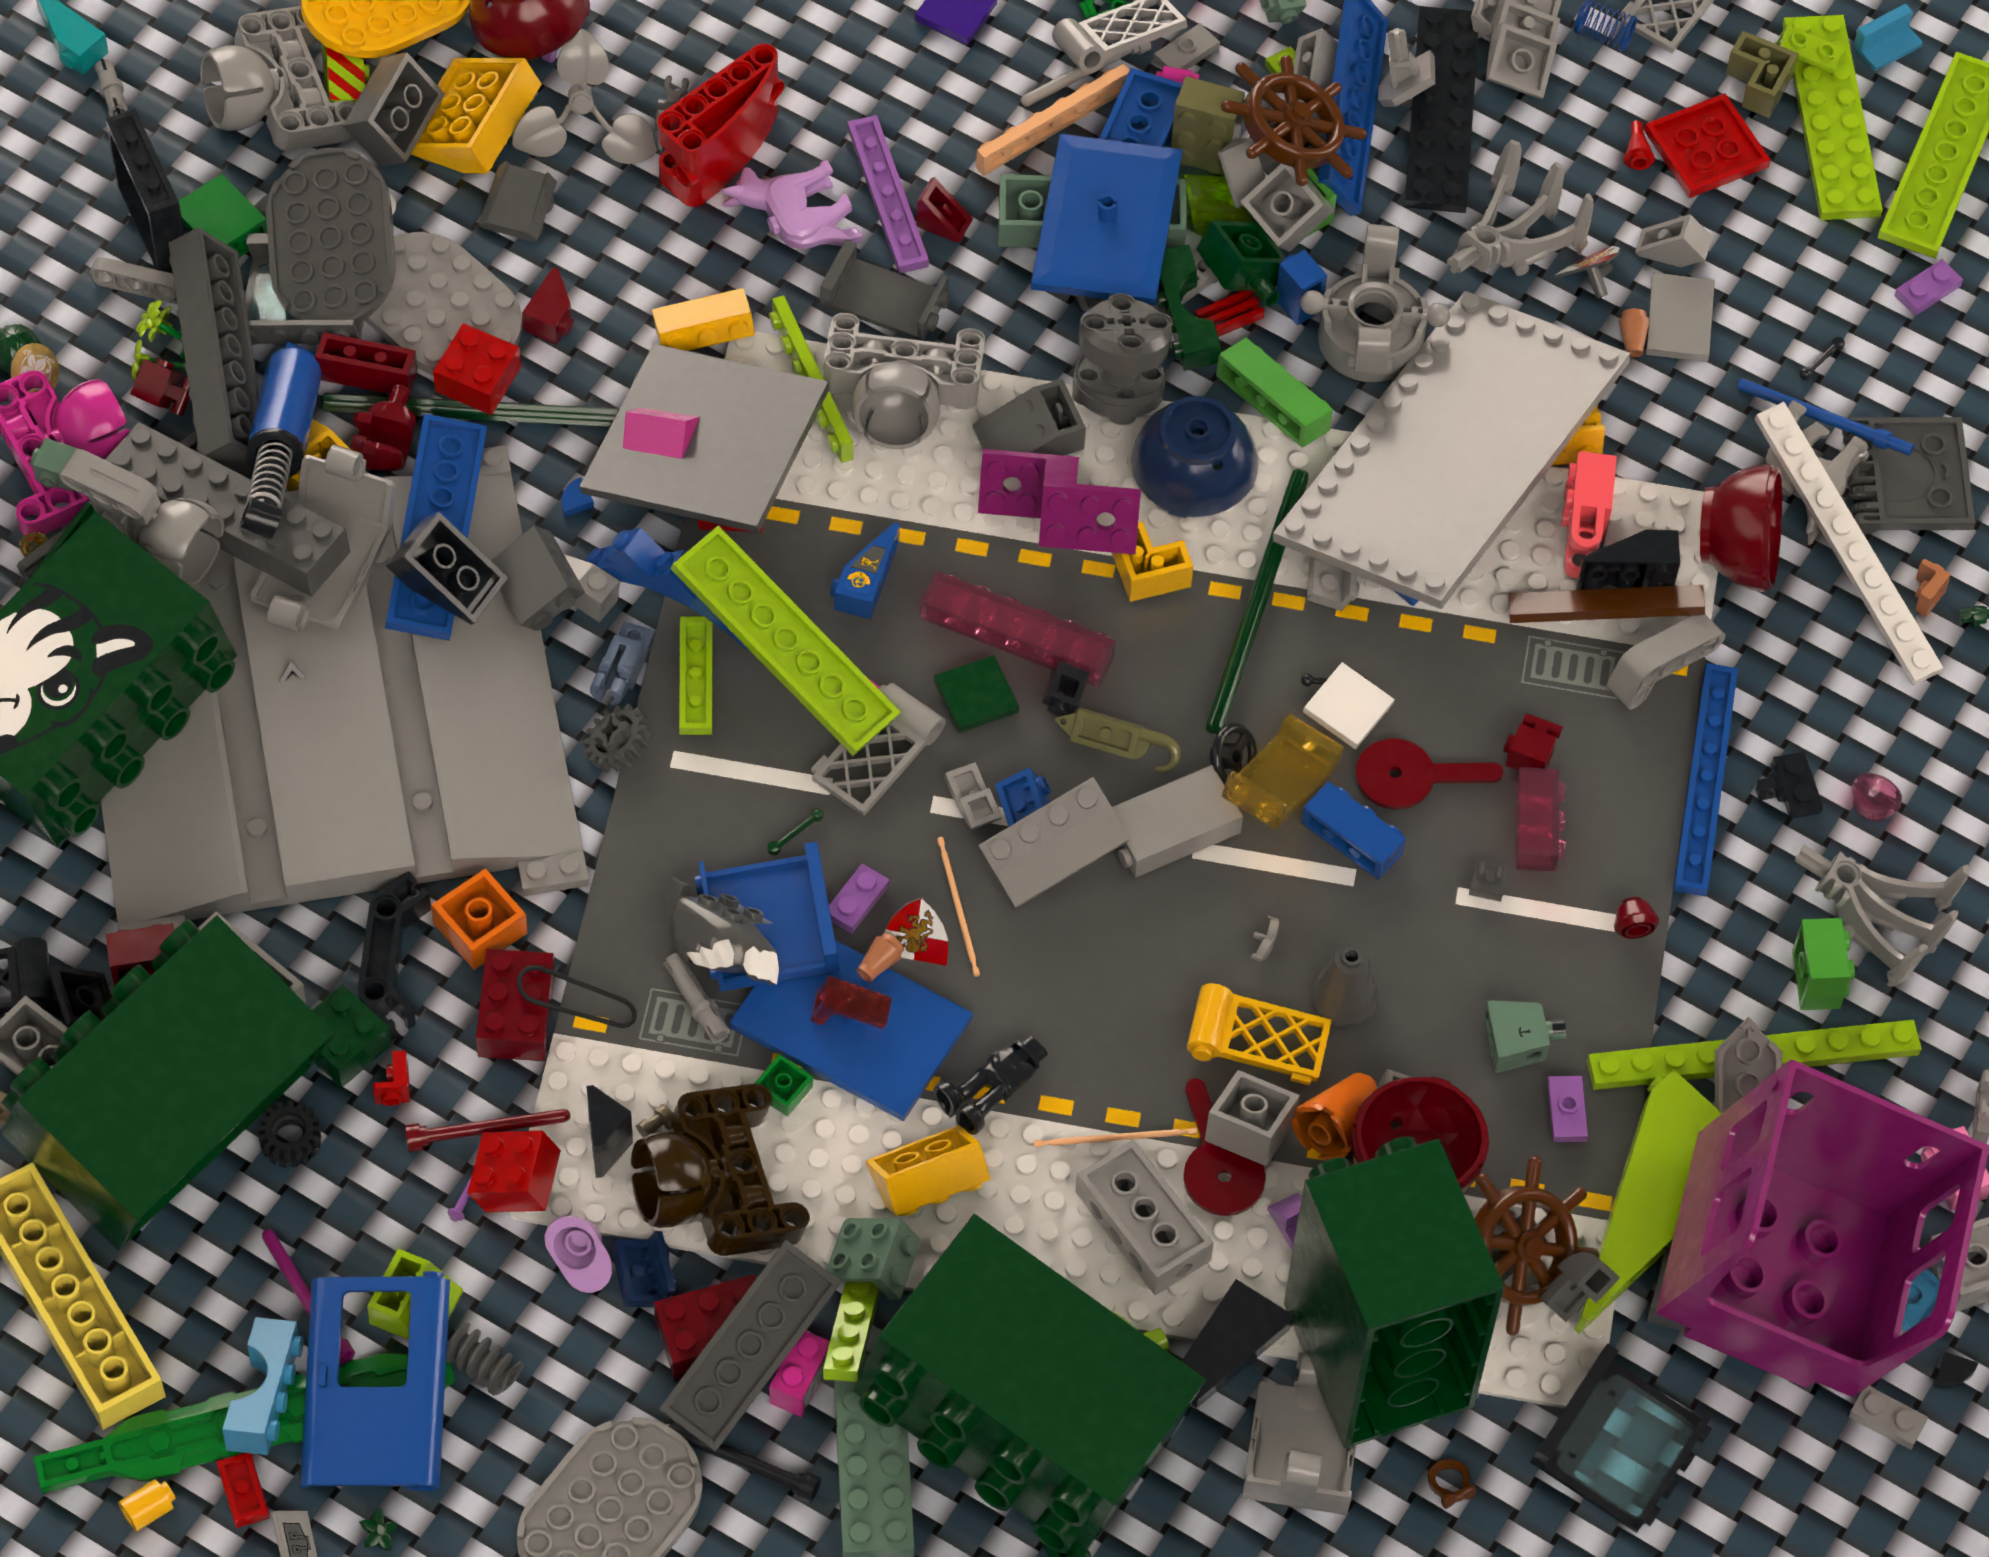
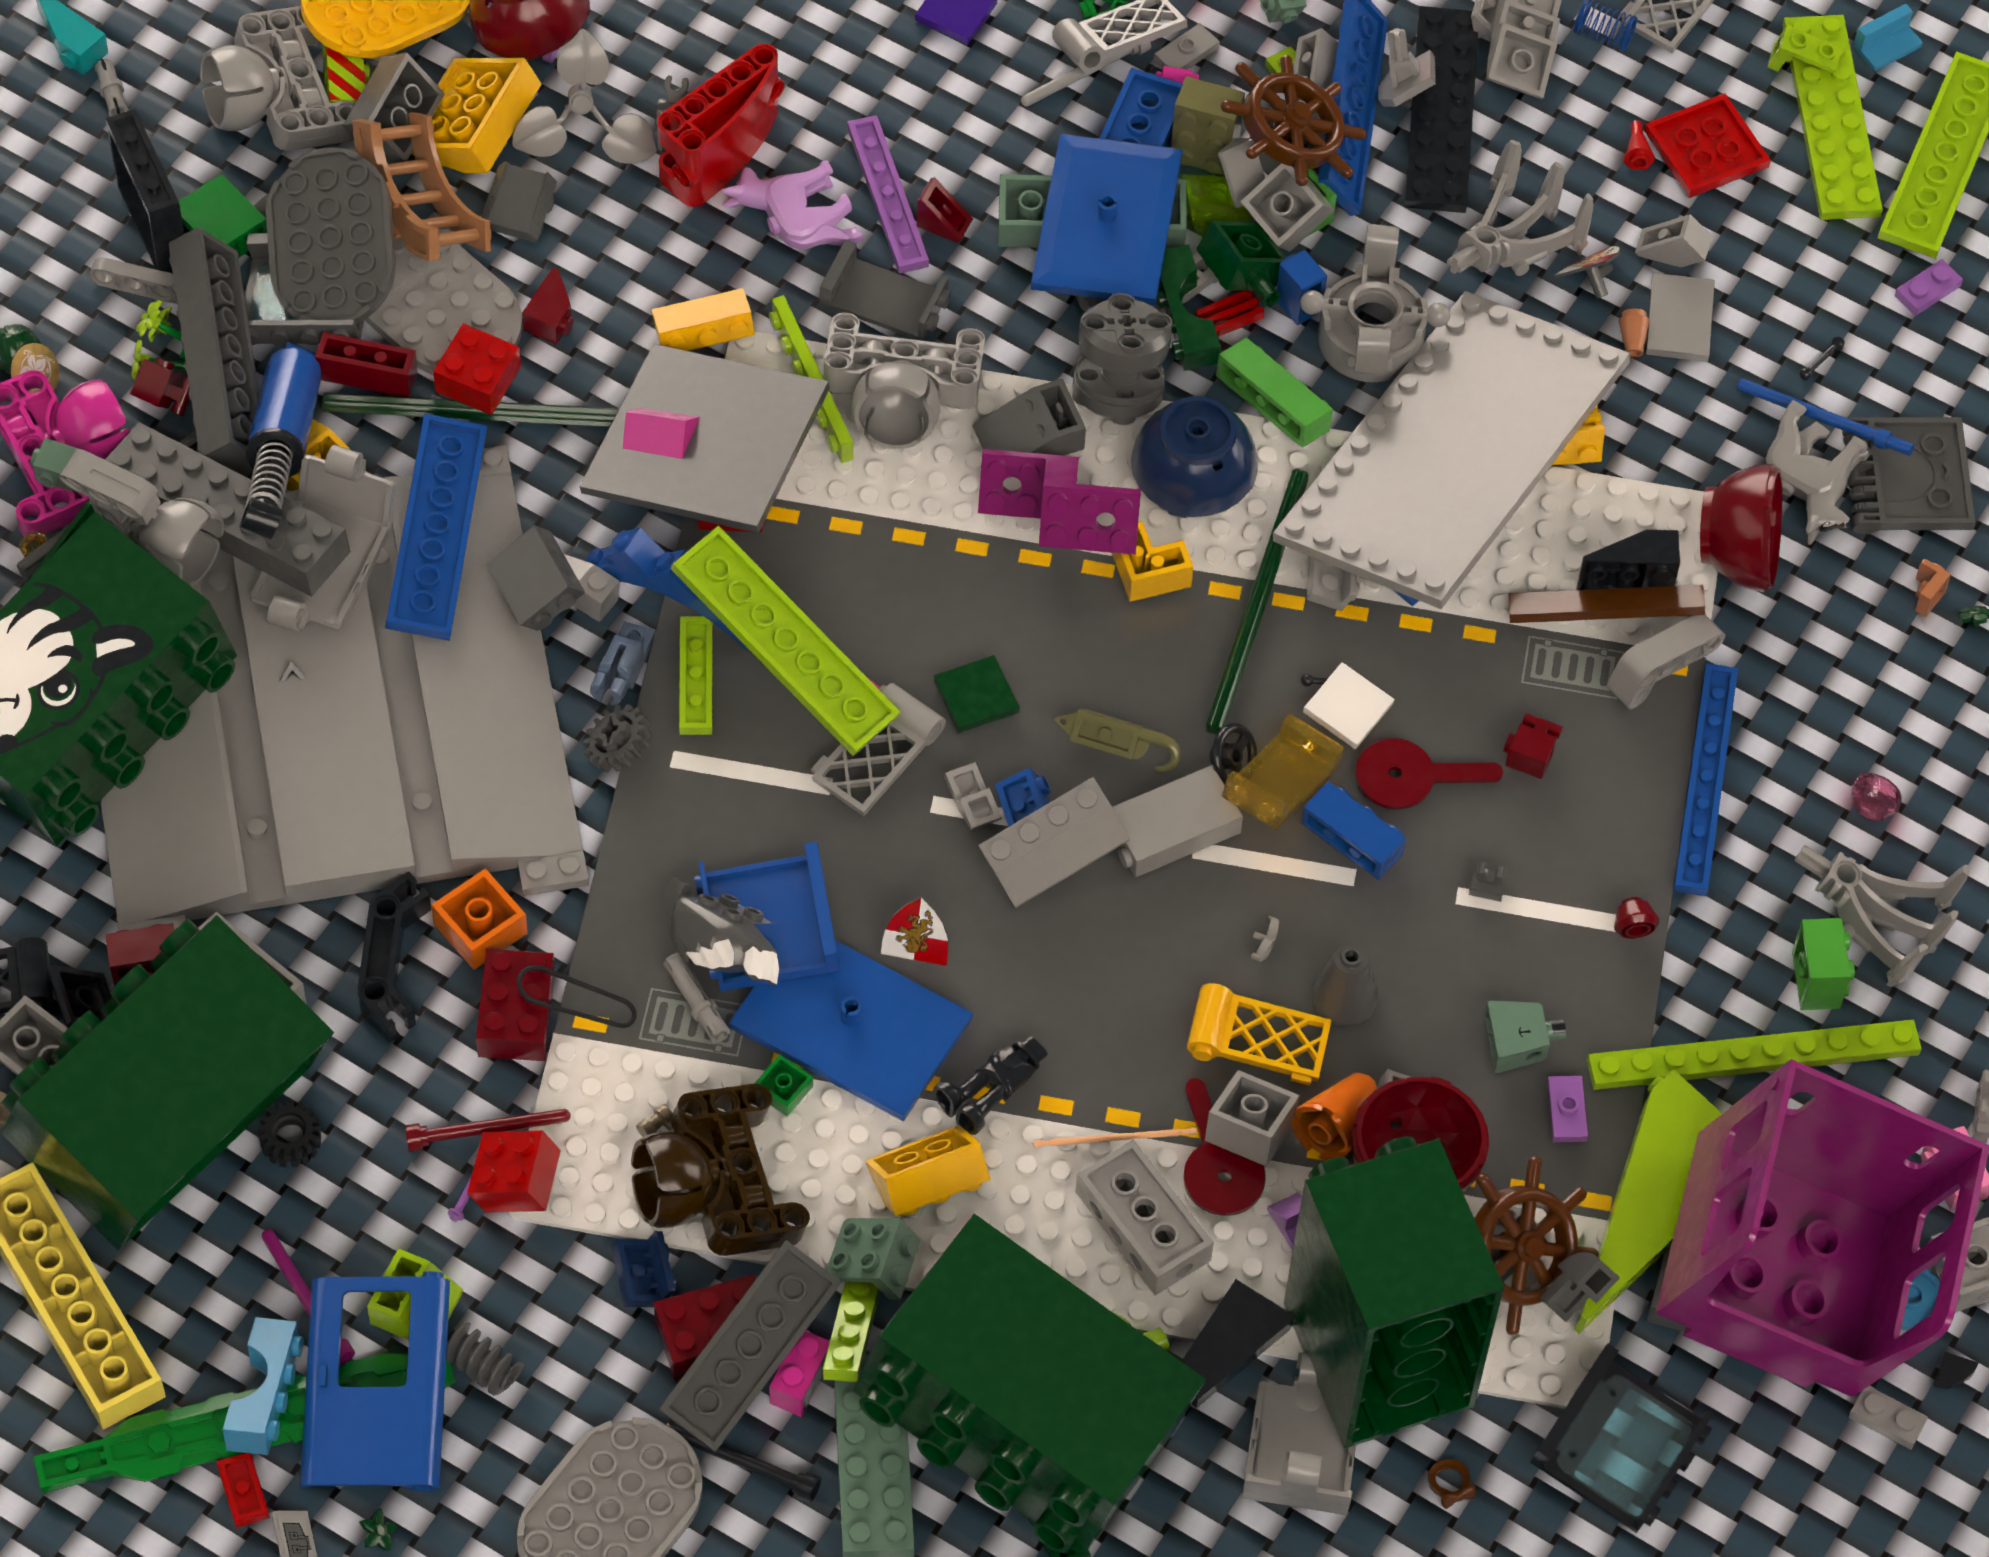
yellow brick [118,1479,176,1532] -> none
dark green brick [313,984,392,1088] -> none
dark red piece [350,384,416,472] -> none
red bracket [373,1050,410,1106] -> none
black slope [386,511,508,625] -> none
lavender piece [545,1216,612,1293] -> none
blue tile [561,477,594,518] -> none
black slope [586,1085,633,1178] -> none
dark green hinge [767,809,824,855] -> none
clear red bracket [810,976,892,1029] -> none
medium lavender plate [829,863,890,934] -> none
blue slope [830,523,900,620] -> none
nougat cone [856,933,904,983] -> none
clear pink brick [920,571,1116,688] -> none
light nougat piece [937,837,980,977] -> none
light nougat plate [976,63,1130,176] -> none
black brick [1042,660,1090,716] -> none
clear pink brick [1516,767,1565,872] -> none
coral brick [1561,451,1617,579] -> none
light grey tile [1715,1017,1782,1114] -> none
olive brick [1726,31,1799,119] -> none
white plate [1755,402,1943,686] -> none
black hinge [1755,751,1823,819] -> none
none -> medium nougat fence [352,112,492,261]

